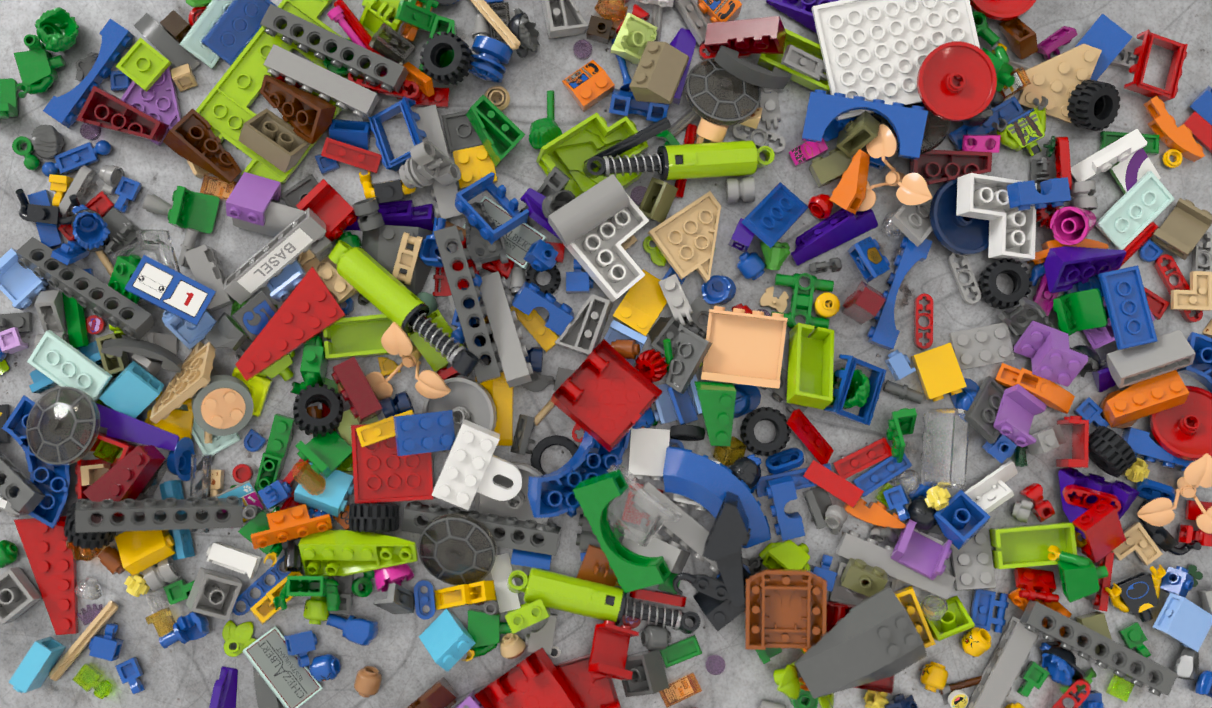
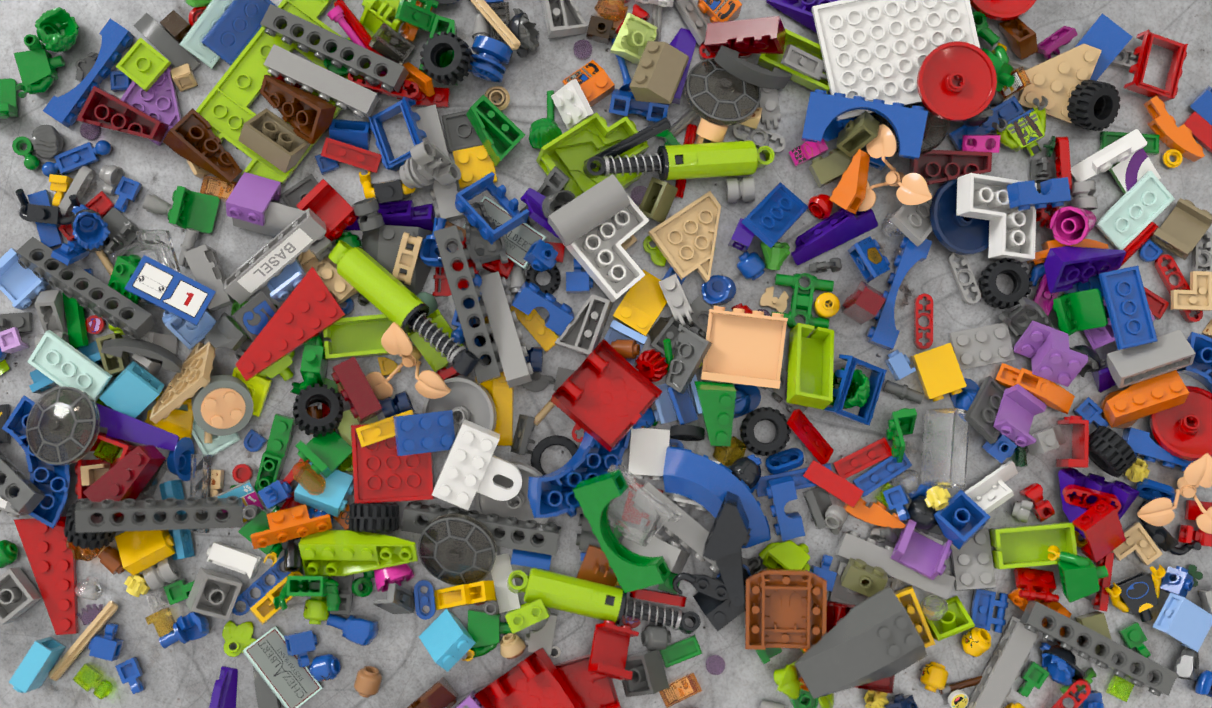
none -> white plate [551,79,594,130]

